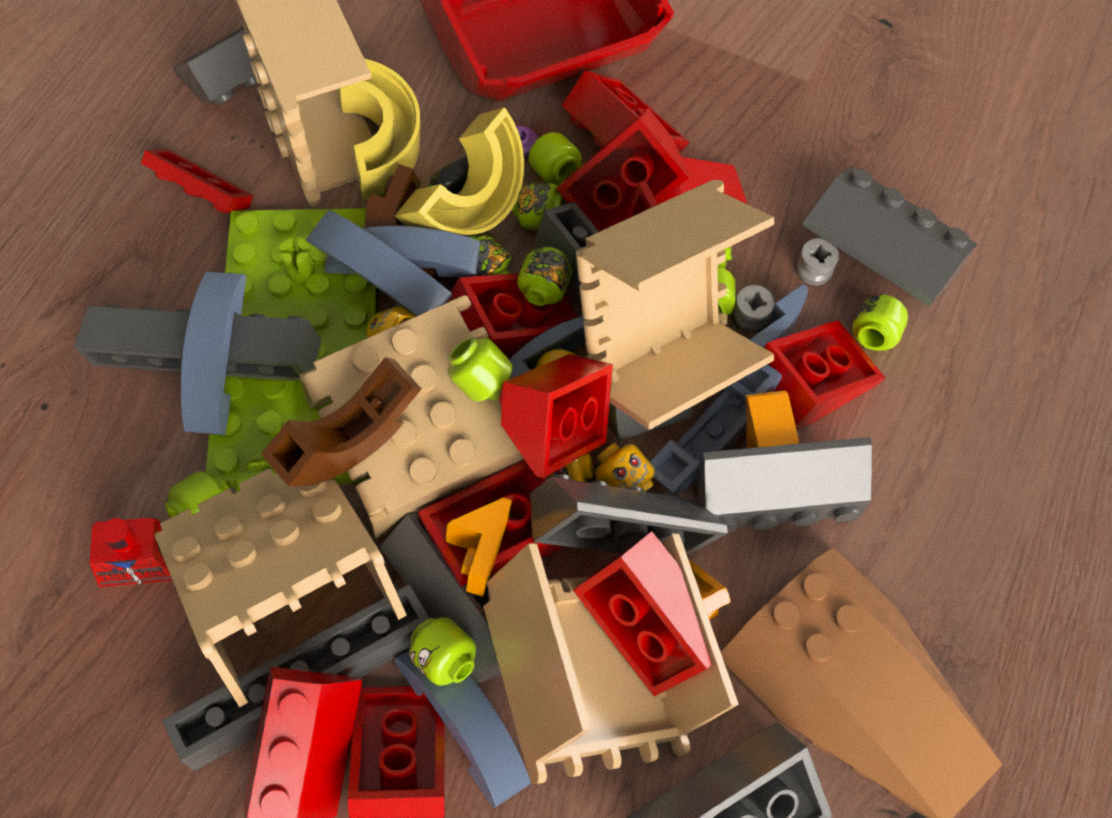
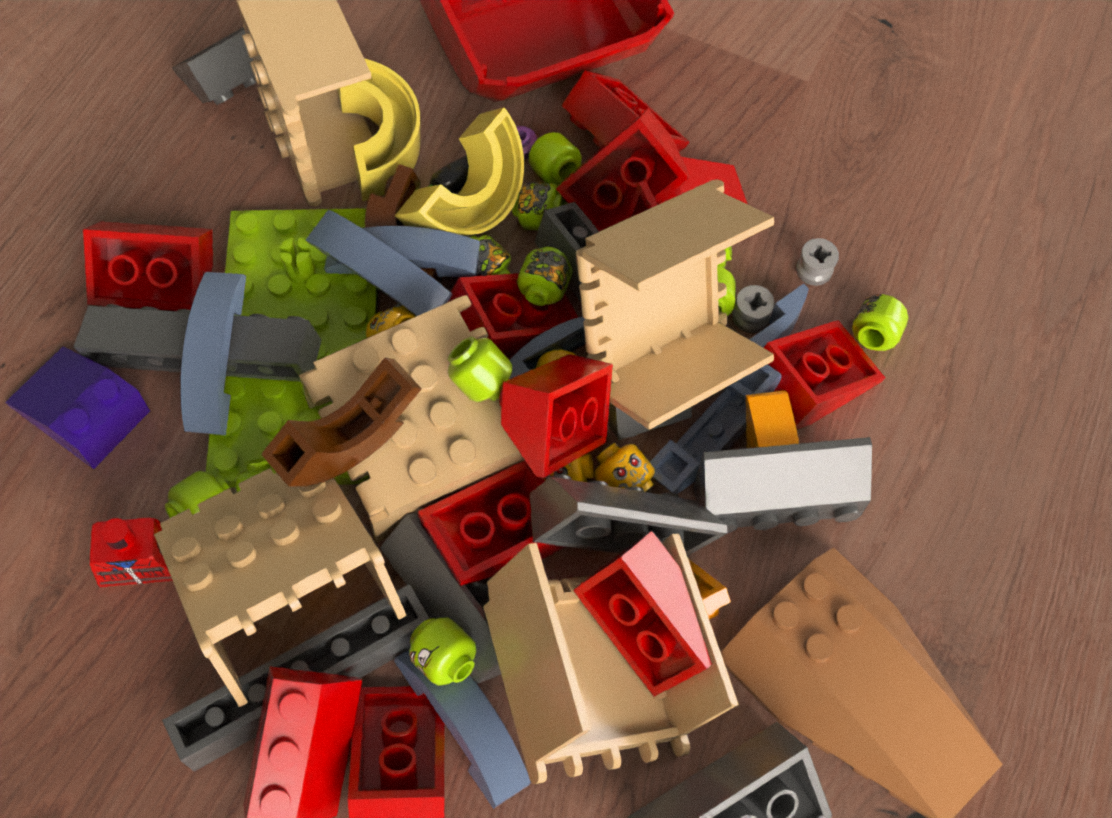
red plate [141,149,254,214] -> none
light orange slope [446,498,512,596] -> none
dark grey slope [802,166,978,307] -> none
none -> dark purple slope [5,346,150,469]
none -> red slope [83,221,213,311]

